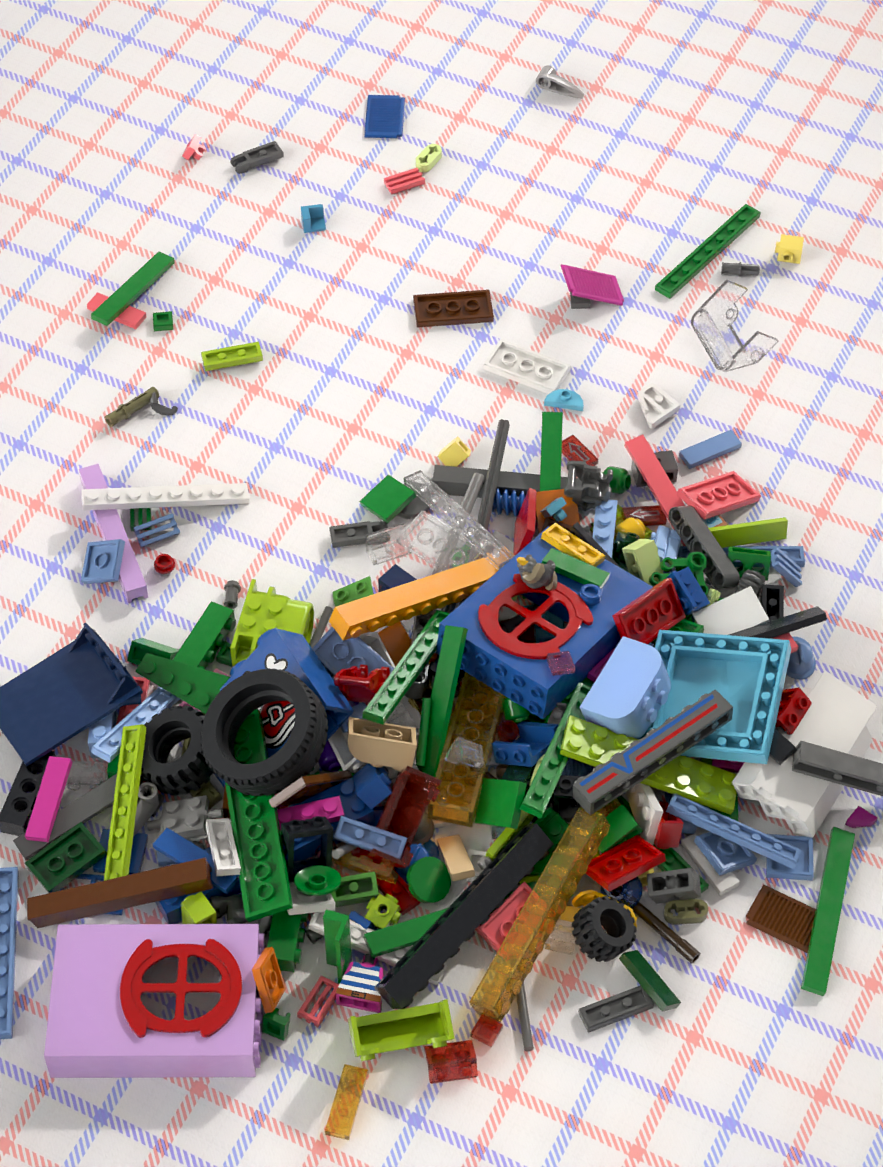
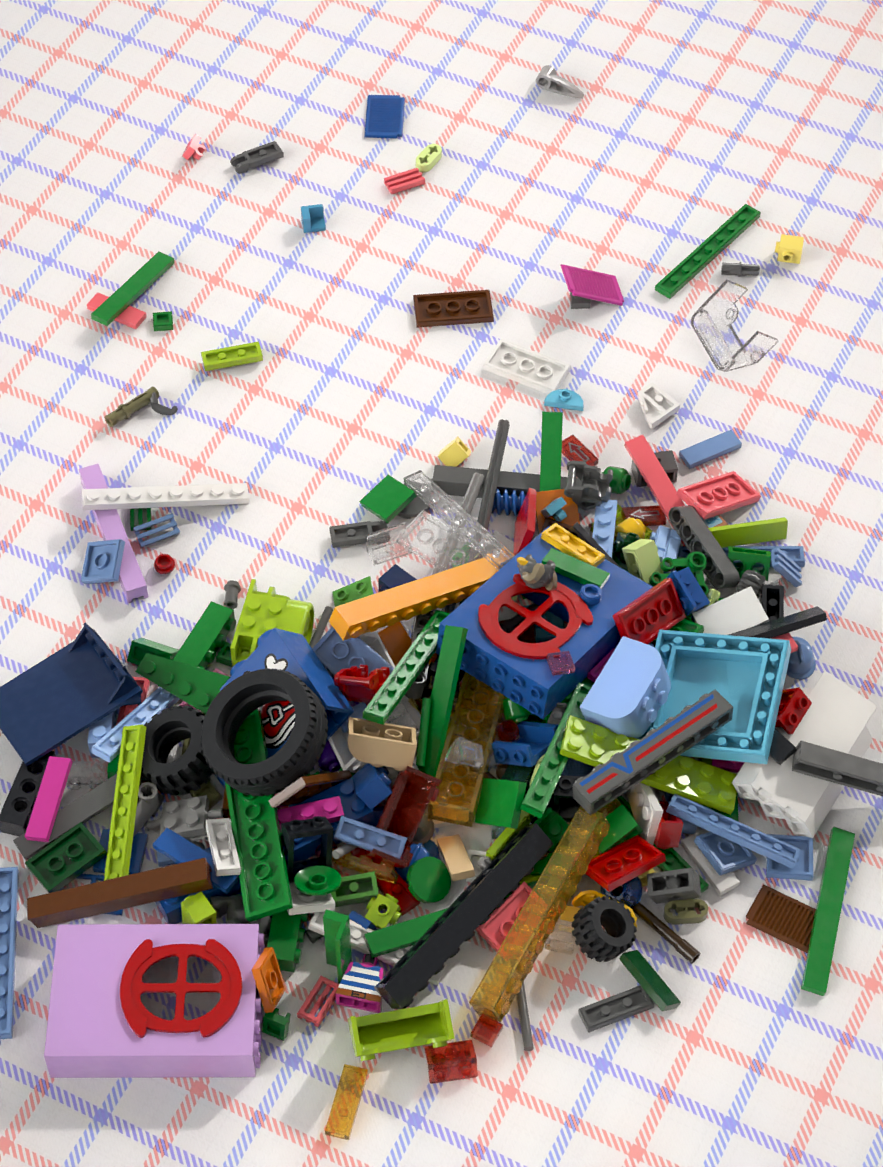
magenta tile [845,806,878,828] -> none

